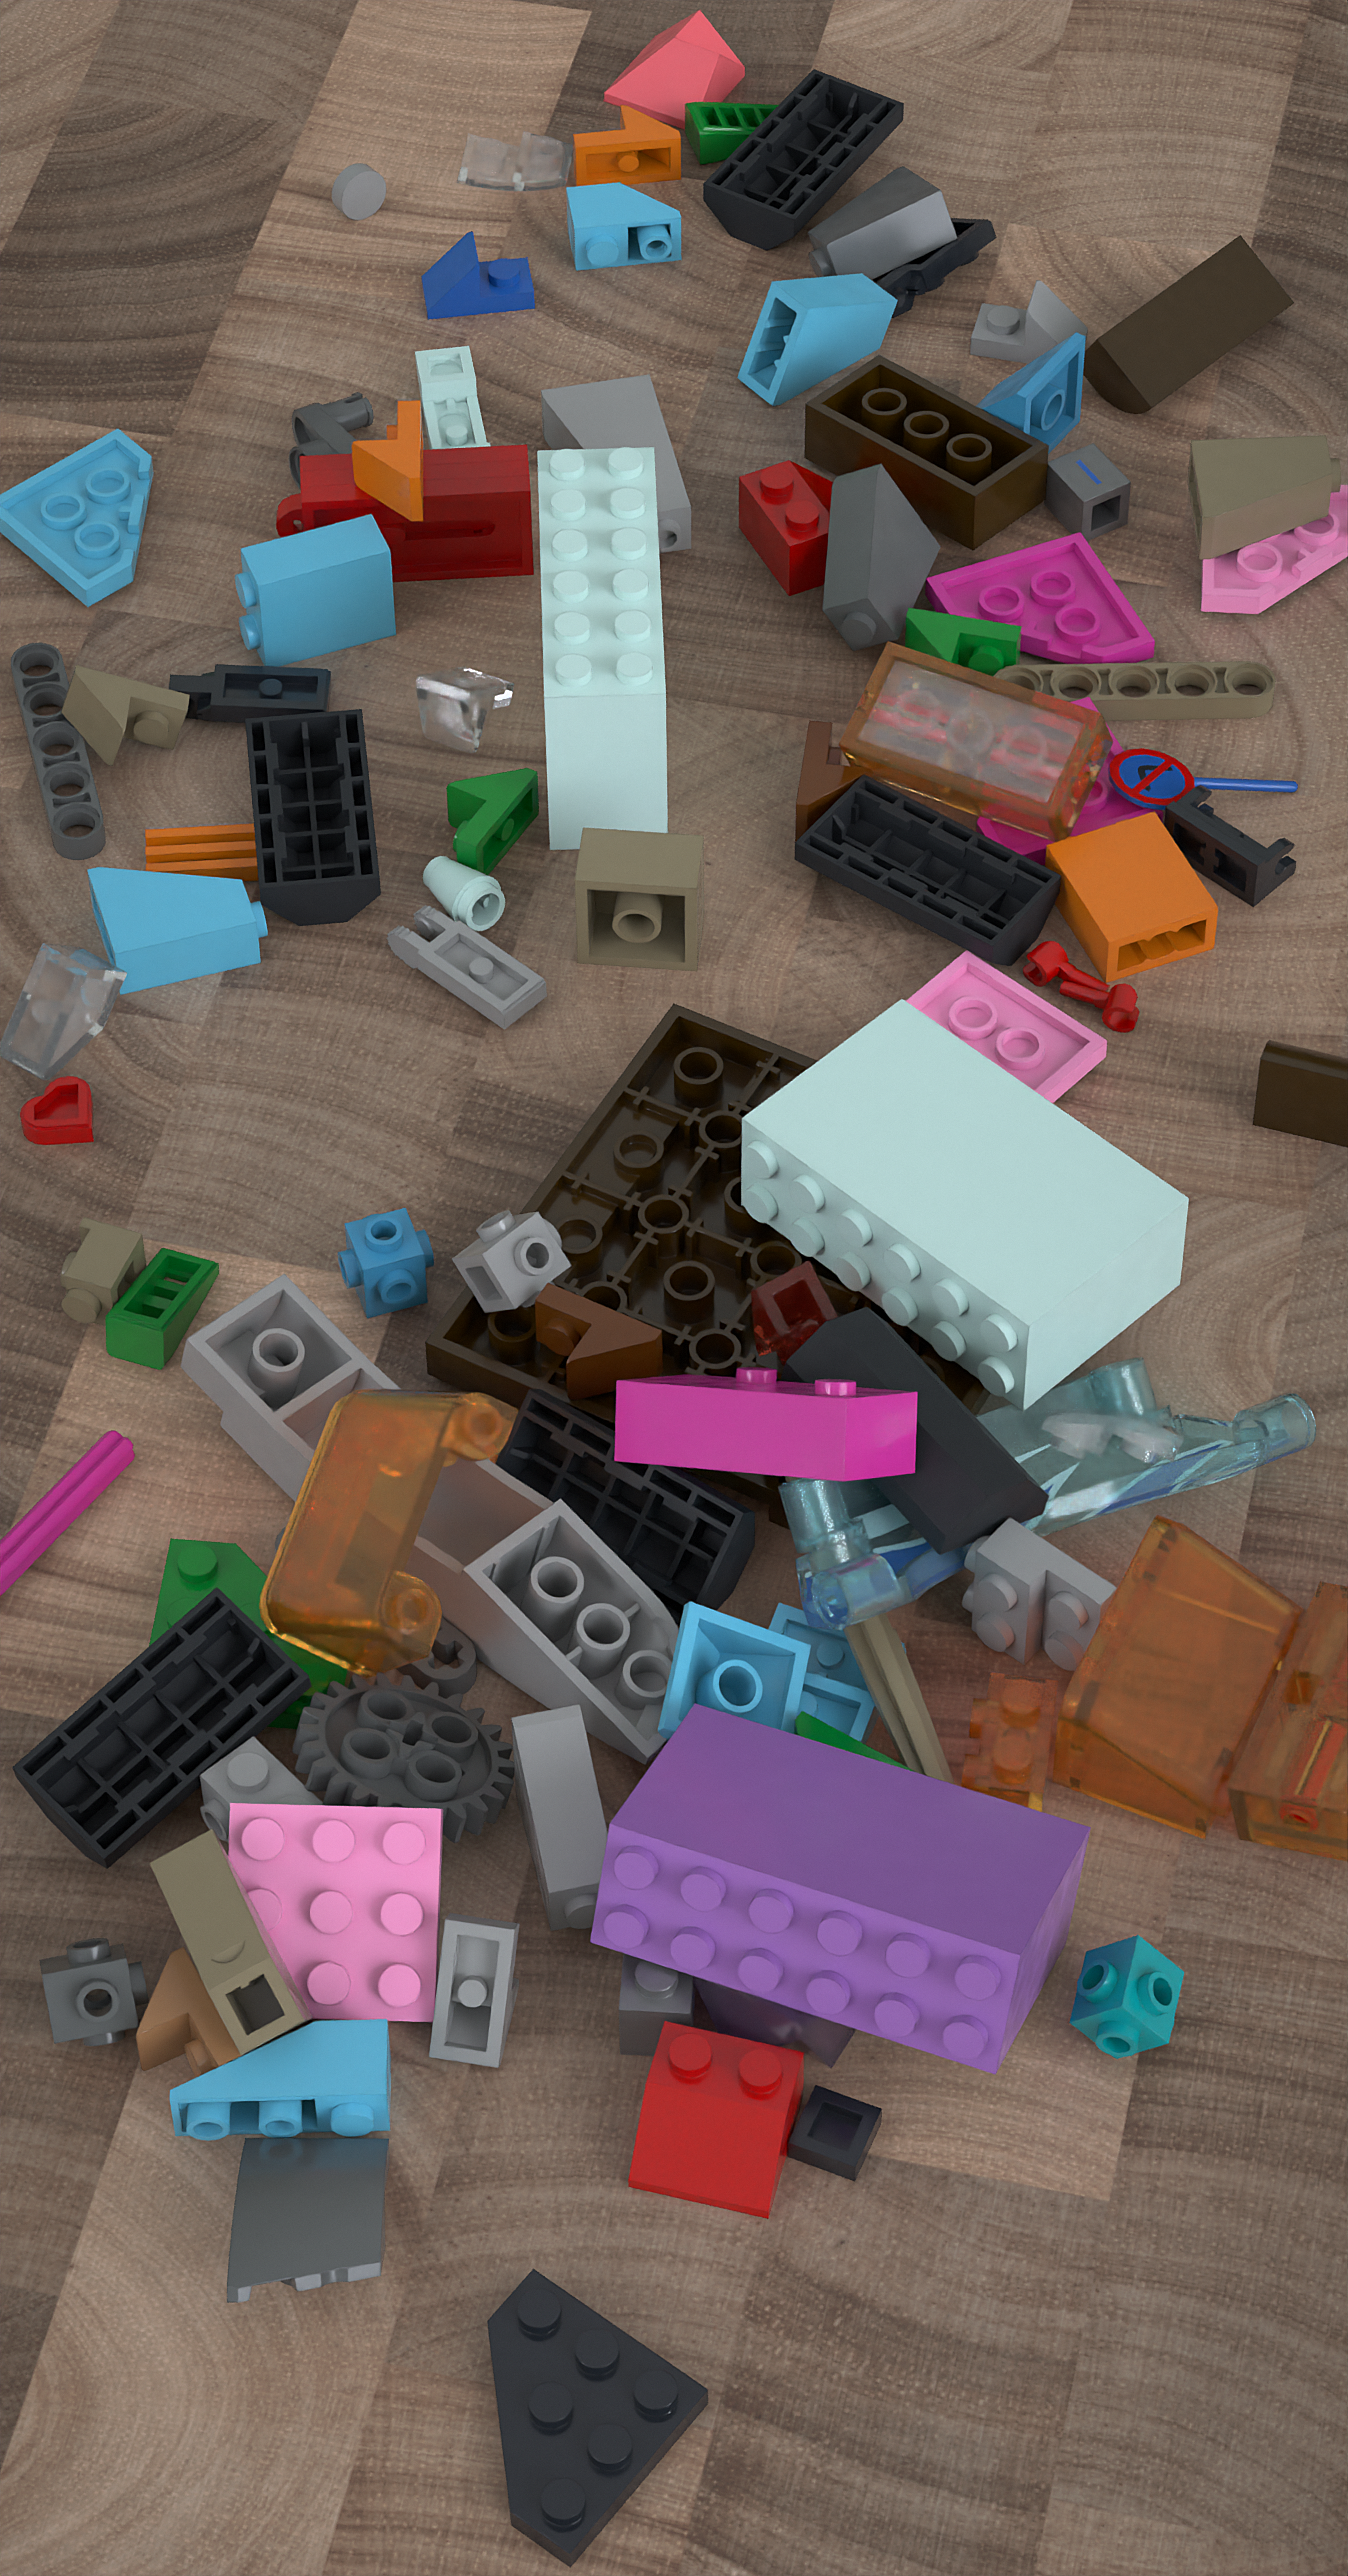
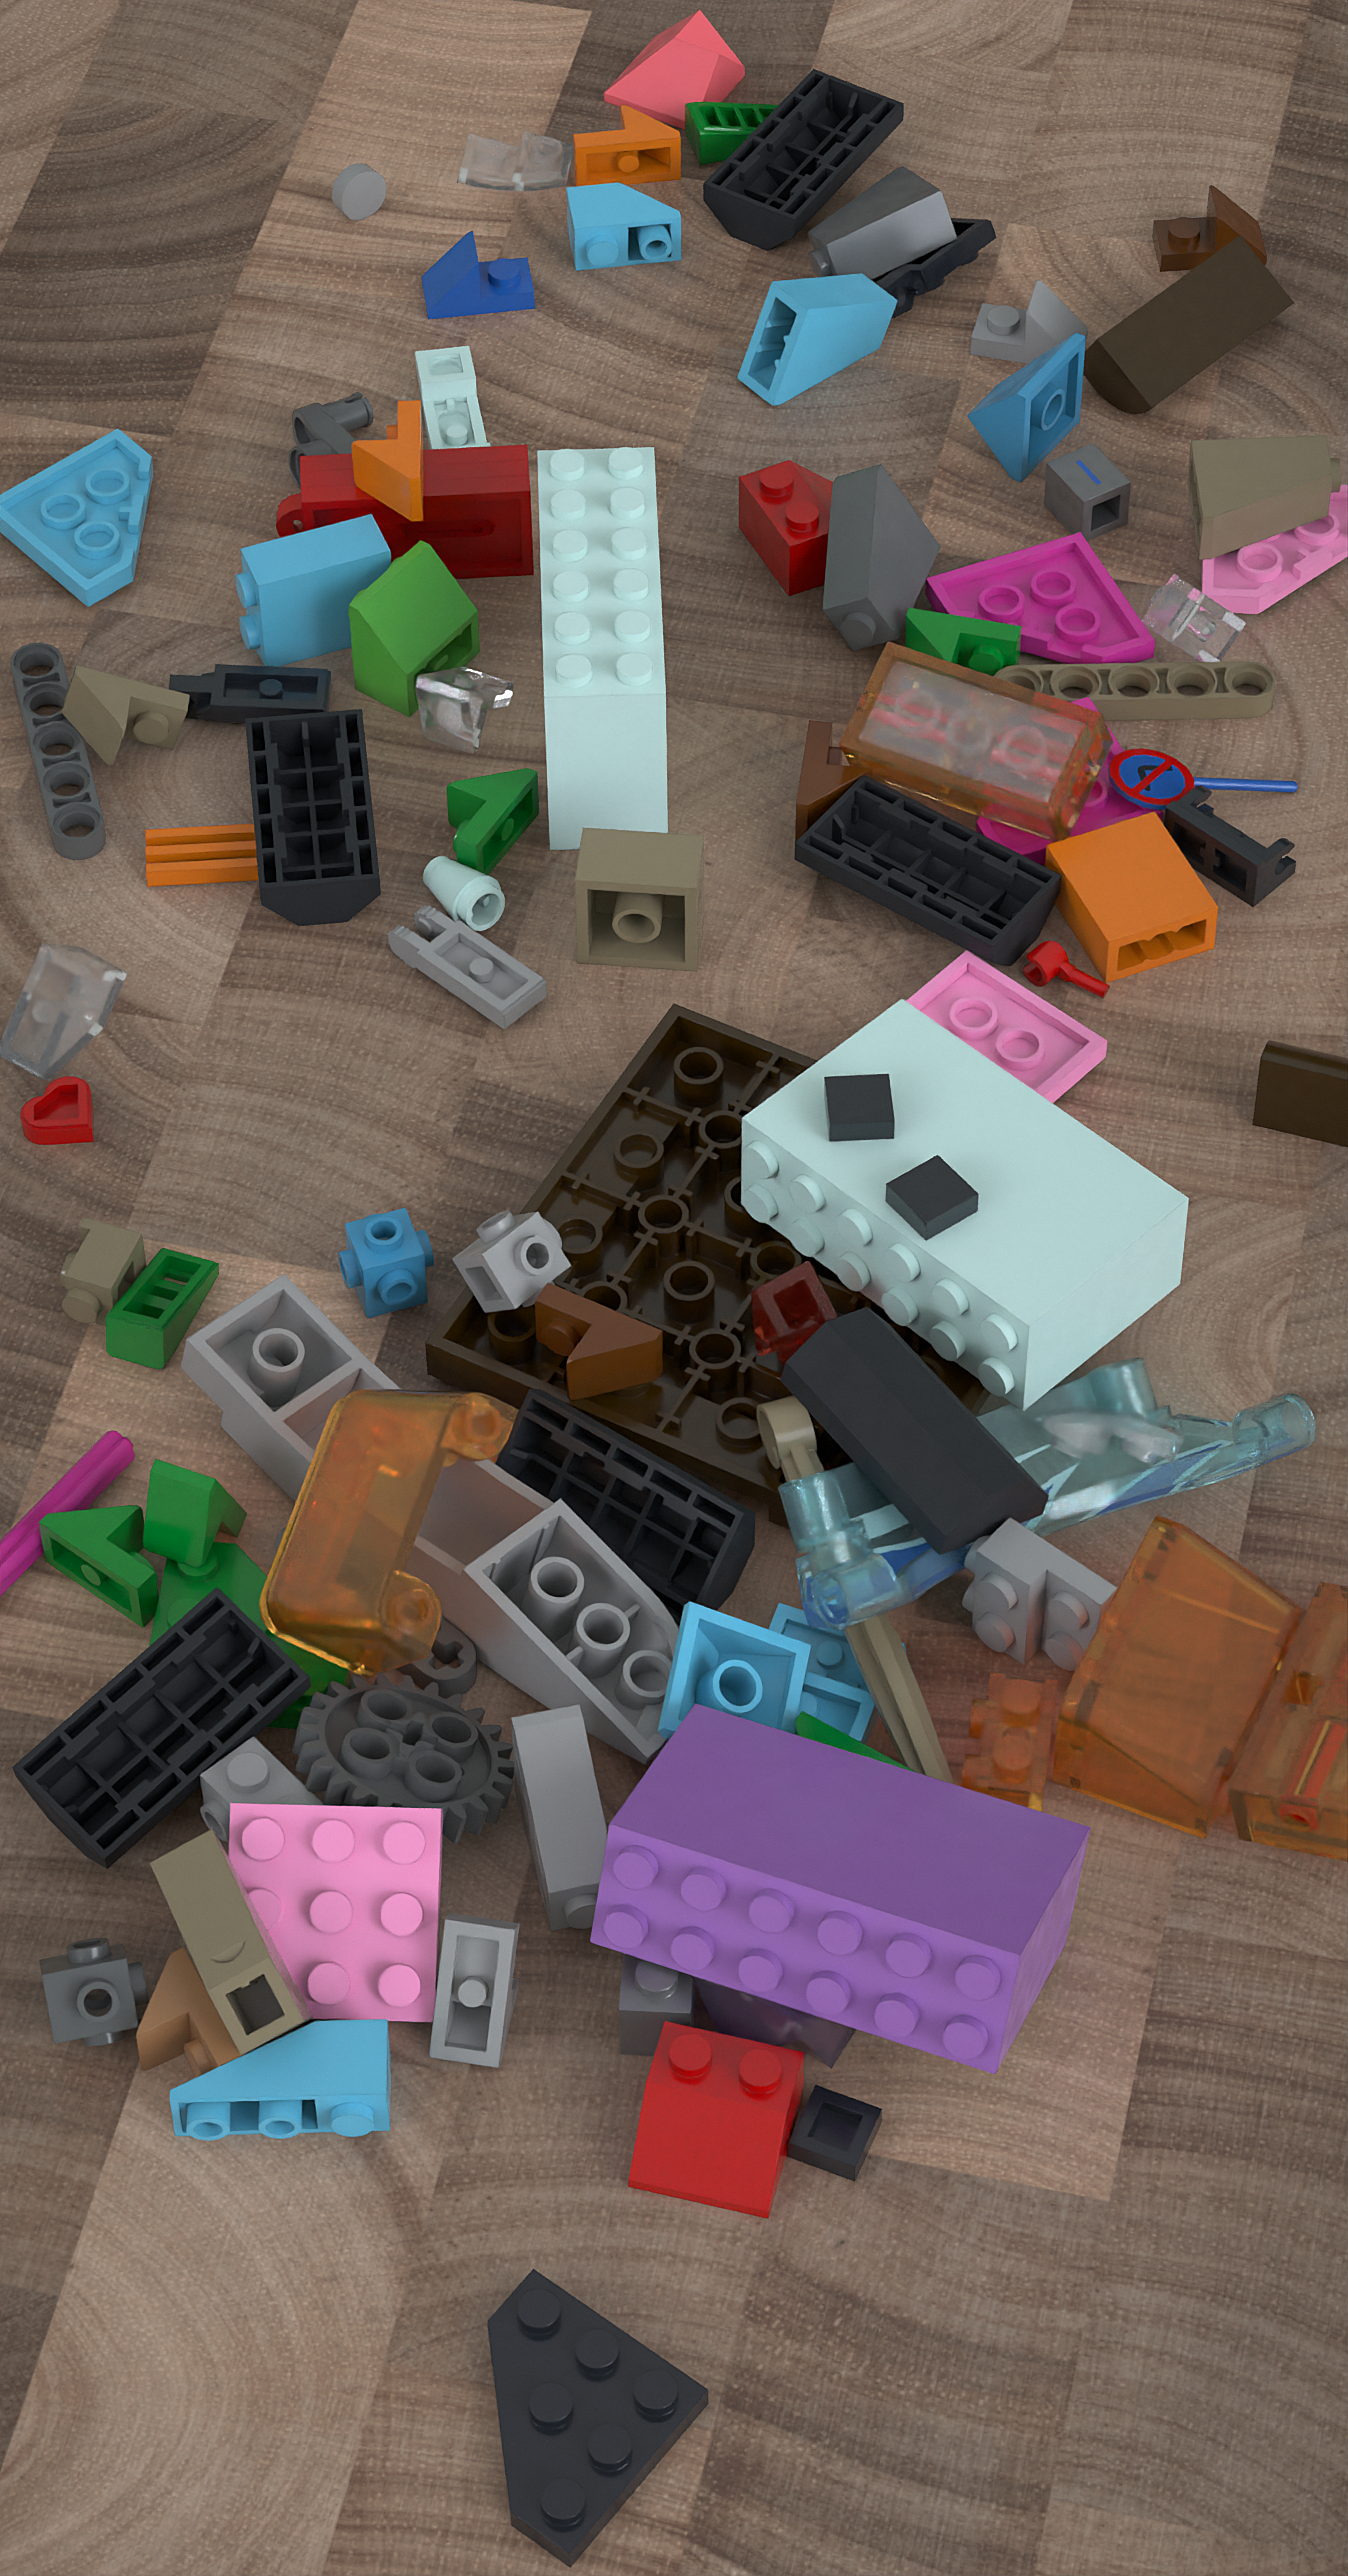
medium azure slope [87,867,268,995] -> none
dark grey slope [227,2138,389,2303] -> none
light grey slope [541,374,691,553] -> none
dark pink brick [614,1367,918,1481] -> none
dark brown brick [804,355,1049,551] -> none
red hand [1060,980,1140,1033] -> none
teal brick [1069,1935,1184,2059] -> none
none -> green slope [39,1505,159,1628]
none -> green slope [143,1459,247,1568]
none -> bright green slope [348,540,480,717]
none -> black tile [824,1074,895,1142]
none -> black tile [885,1155,979,1241]
none -> clear slope [1141,574,1246,662]
none -> reddish brown slope [1152,185,1267,272]

